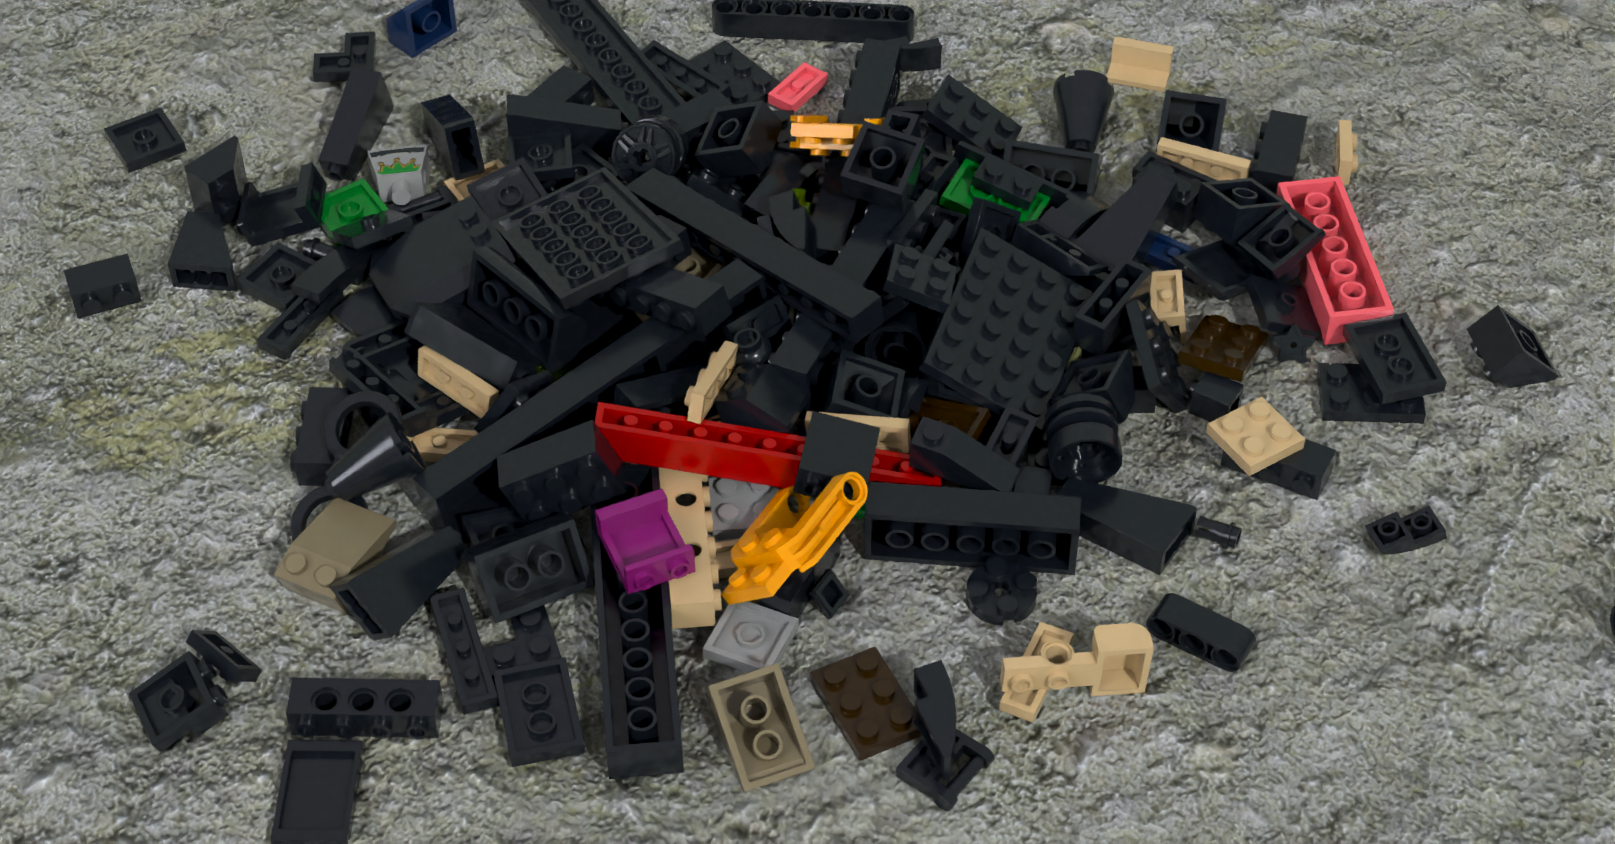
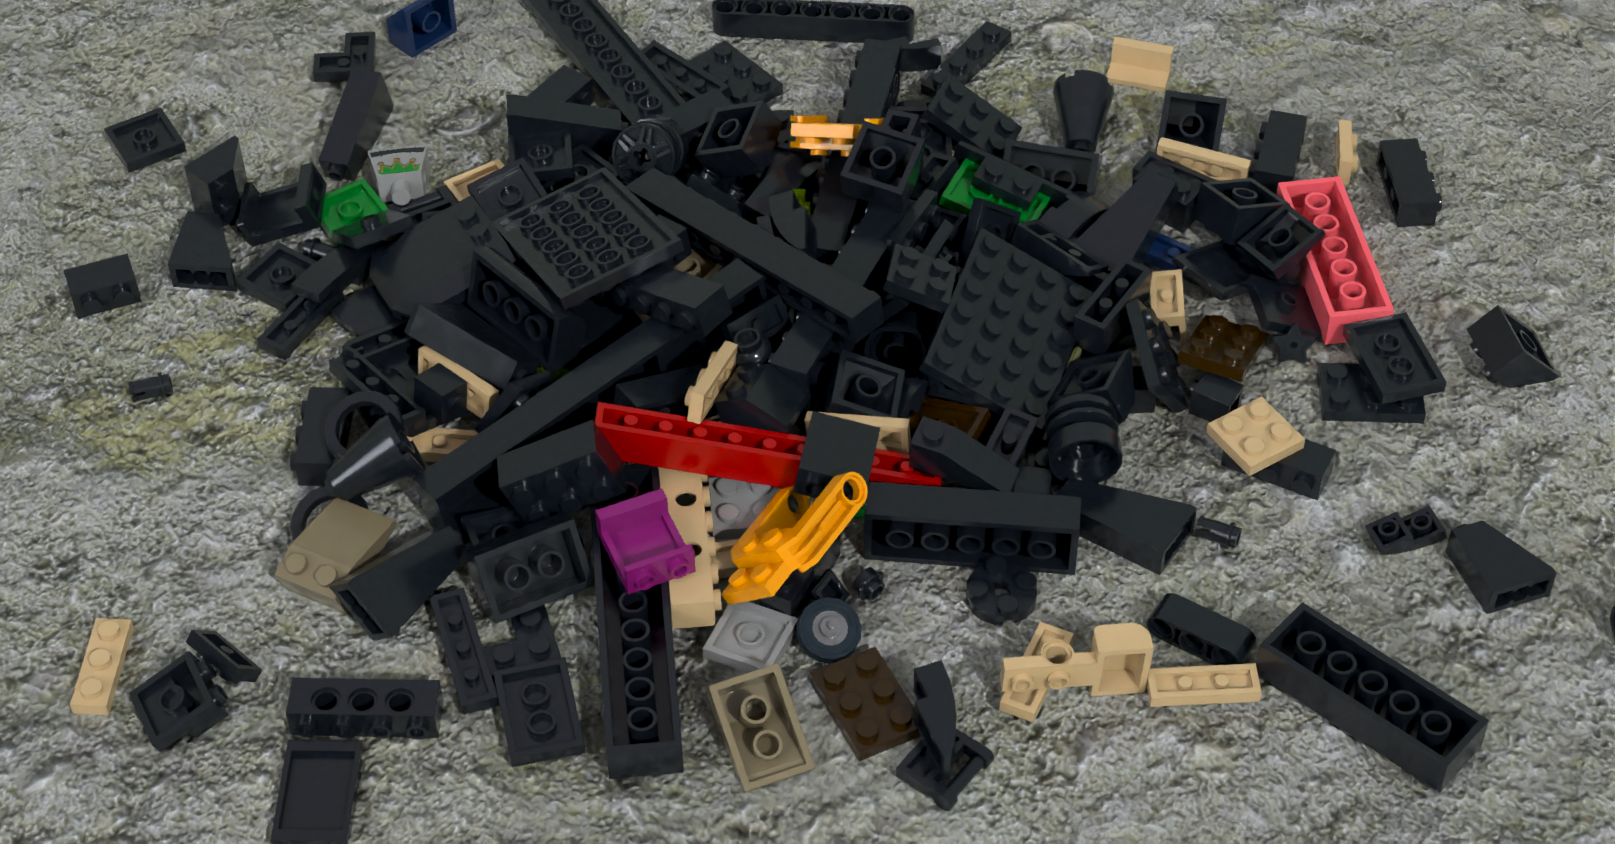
black slope [421,94,485,181] -> none
coral plate [768,62,828,113] -> none
none -> tan plate [70,618,134,715]
none -> black pin [128,372,173,403]
none -> black brick [414,363,468,422]
none -> black wheel [796,597,862,663]
none -> black plate [852,567,885,600]
none -> black plate [921,21,1012,98]
none -> tan plate [1146,663,1262,707]
none -> black brick [1256,602,1489,793]
none -> black brick [1376,138,1442,227]
none -> black slope [1446,520,1557,614]

